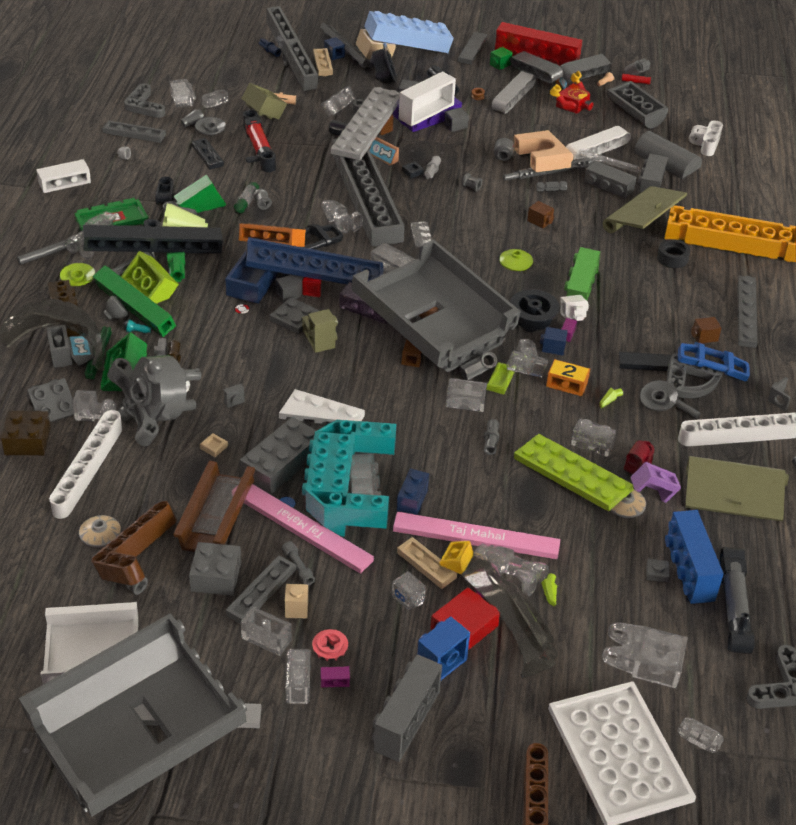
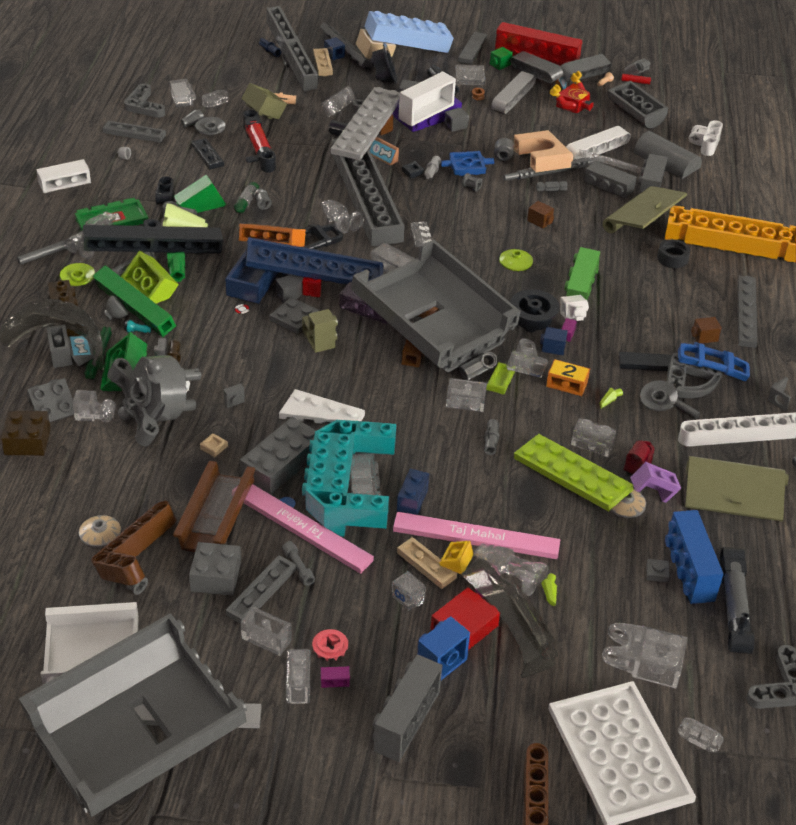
white beam [49,410,122,519] -> none
tan brick [285,584,308,618] -> none
none -> blue plate [441,151,494,176]
none -> clear tile [455,65,485,85]

